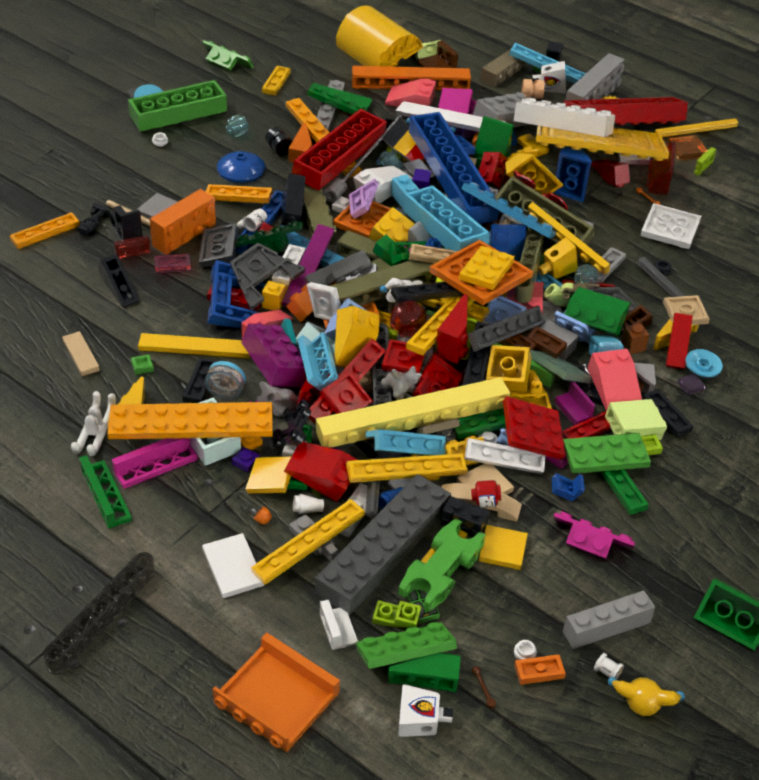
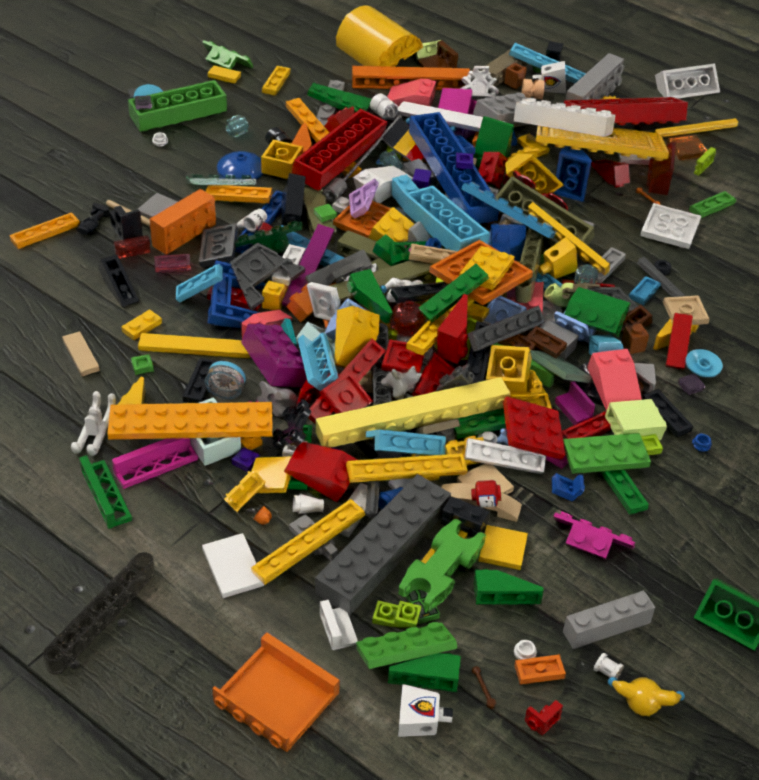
none -> yellow plate [121,309,162,341]
none -> tile [135,95,152,110]
none -> medium azure tile [176,263,223,303]
none -> clear green wing [186,174,256,186]
none -> yellow tile [208,66,241,84]
none -> yellow hinge [224,469,267,512]
none -> yellow brick [261,140,303,179]
none -> bright green tile [314,204,337,222]
none -> red slope [324,106,354,132]
none -> green slope [347,269,393,324]
none -> white wheel [370,93,398,118]
none -> green plate [419,264,489,323]
none -> dark grey hinge [436,363,475,391]
none -> dark purple plate [456,153,473,169]
none -> white piece [460,66,499,98]
none -> green slope [474,569,544,604]
none -> dark orange brick [504,63,526,89]
none -> red bracket [525,700,563,736]
none -> dark azure tile [629,276,661,305]
none -> white slope [655,63,720,99]
none -> bright green tile [689,191,736,218]
none -> blue plate [692,434,712,452]

